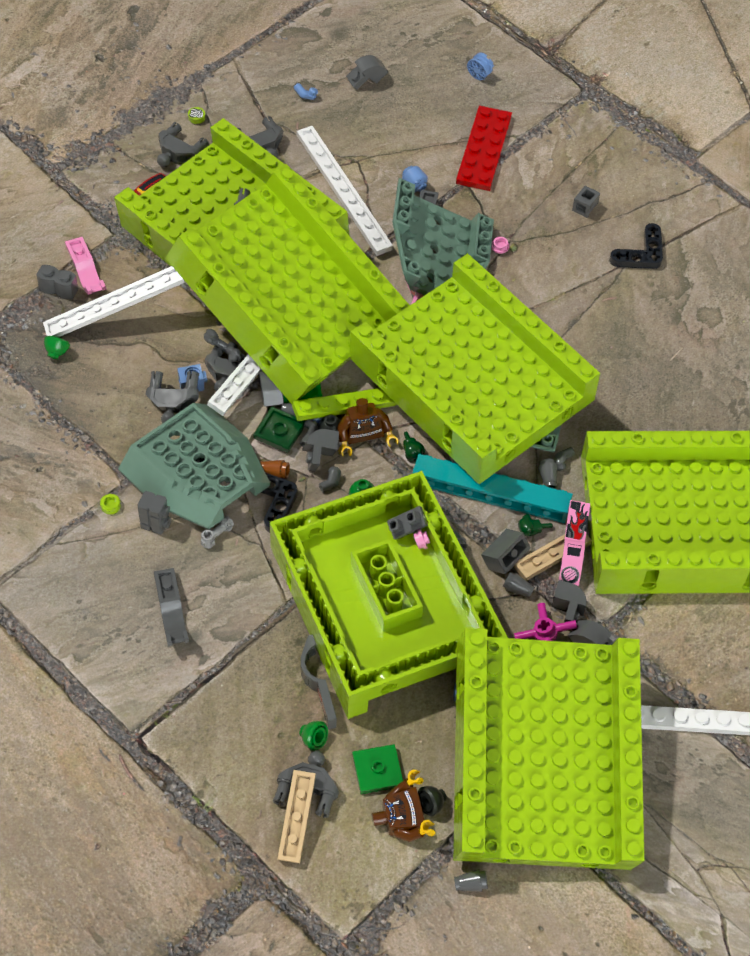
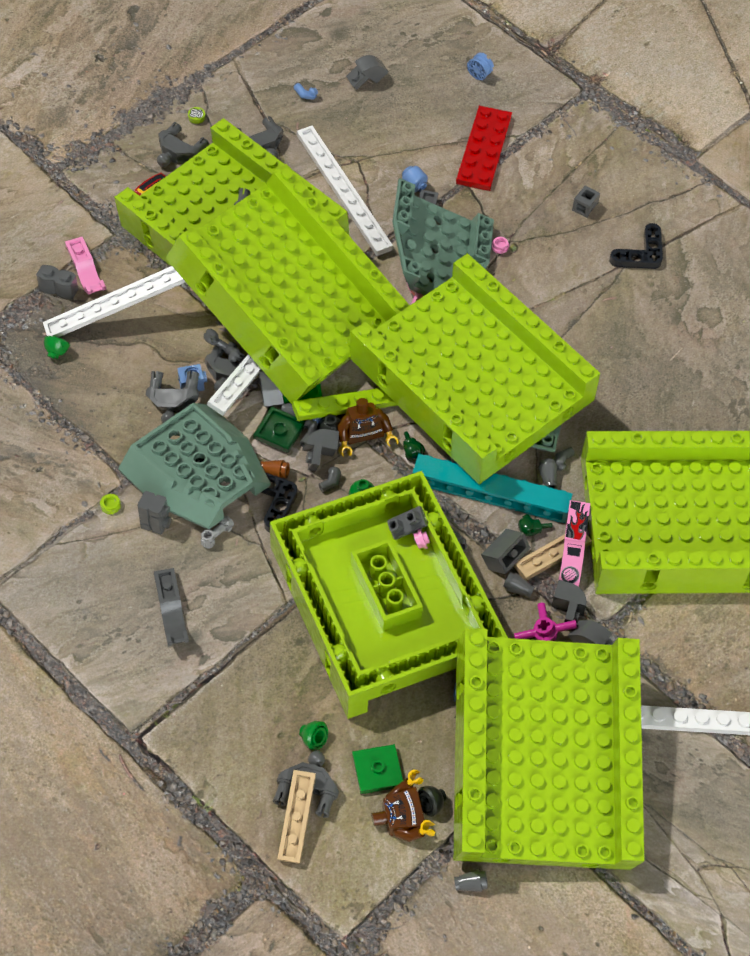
dark grey piece [301,635,337,730] -> none

